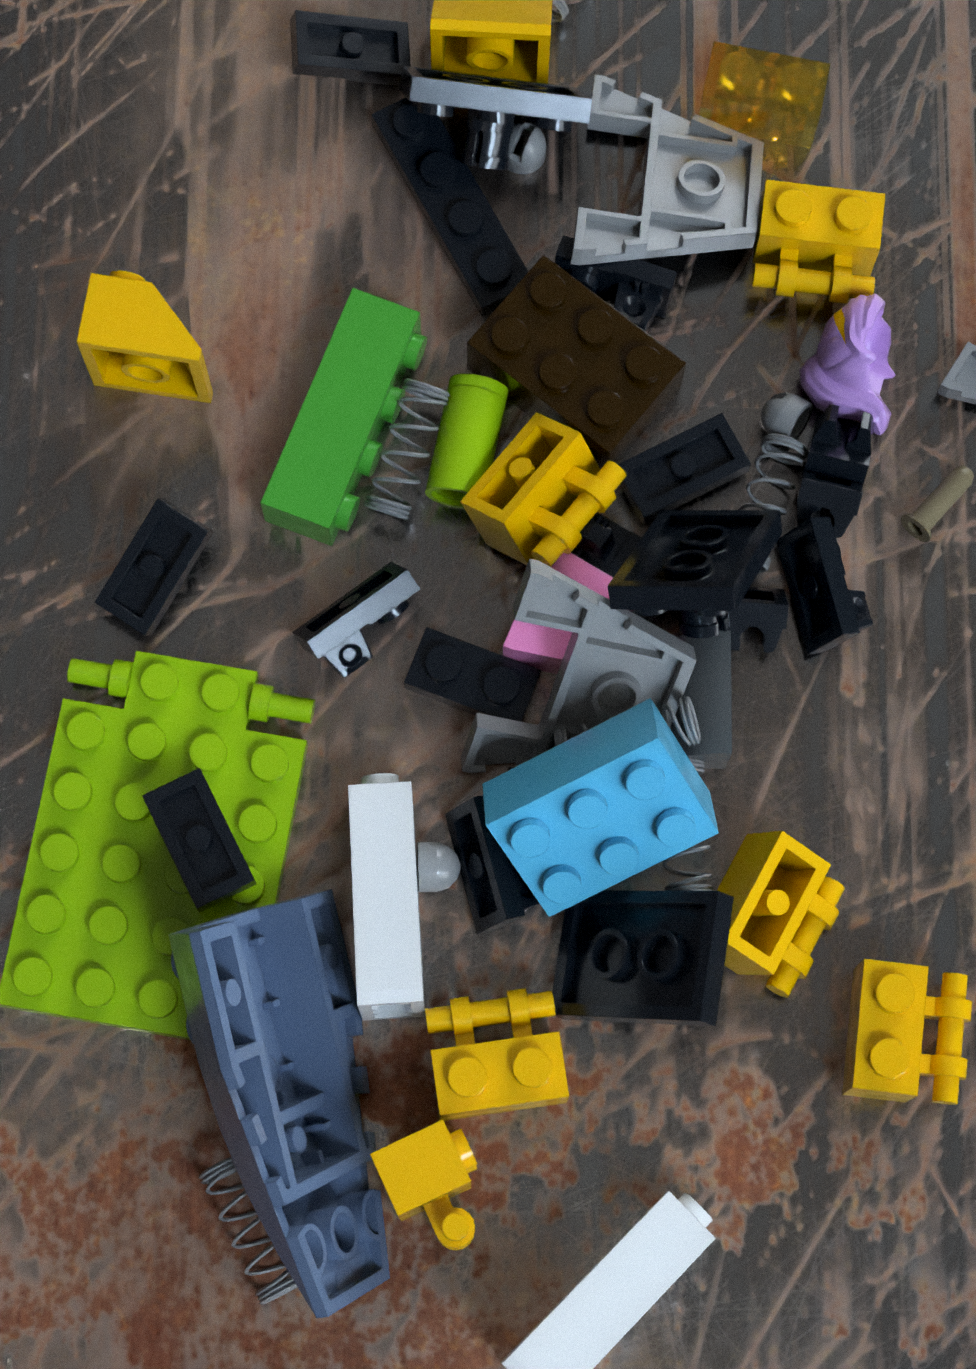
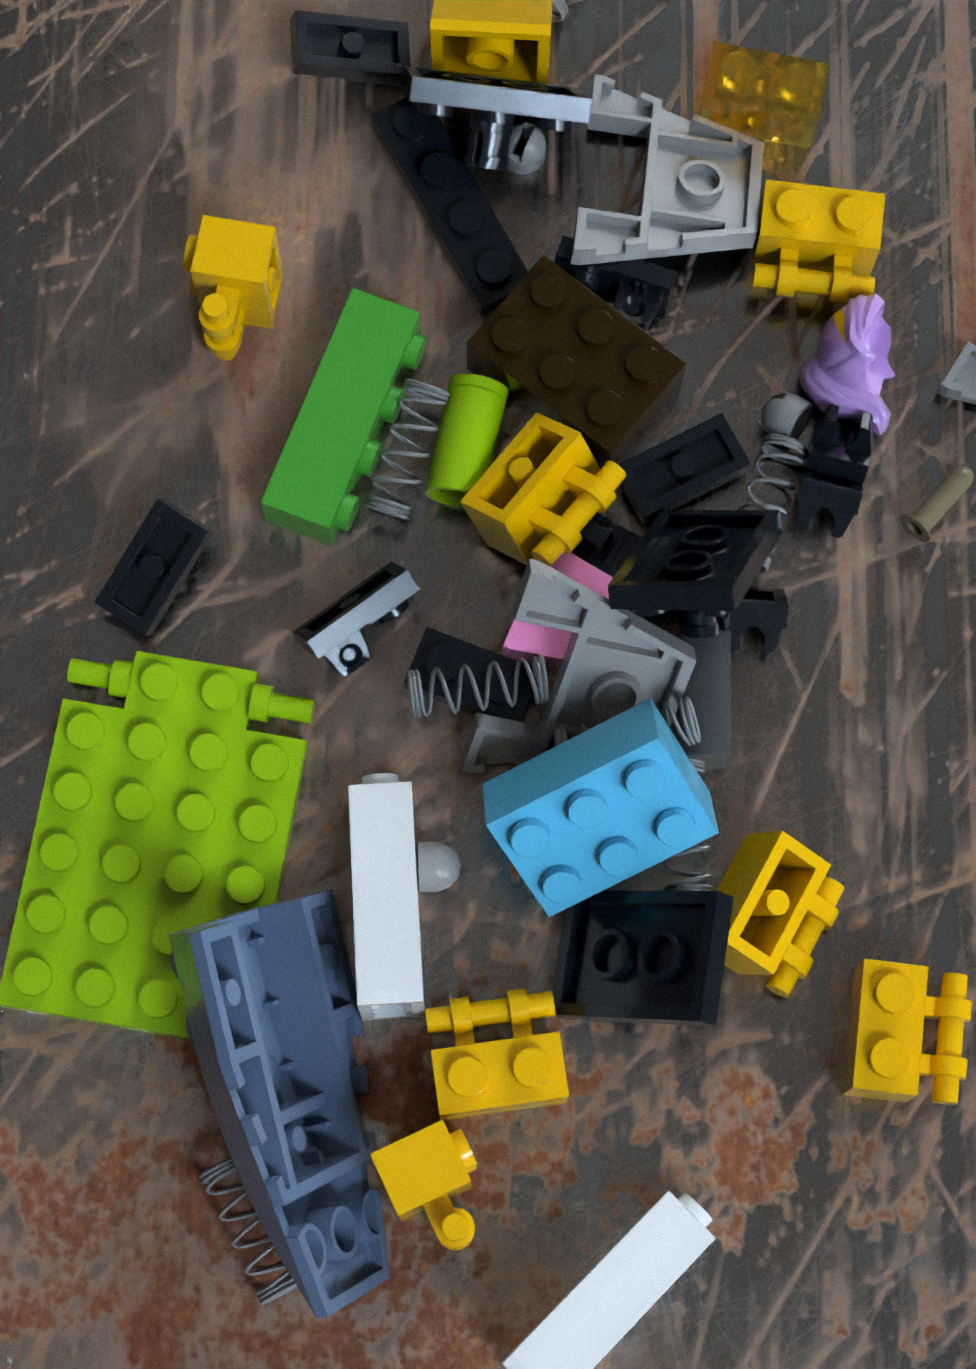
yellow slope [77,270,213,403] -> none
black plate [142,768,256,913] -> none
black hinge [445,795,540,934] -> none
black hinge [776,517,873,655] -> none
none -> yellow brick [183,215,284,361]
none -> light grey piece [406,655,549,719]

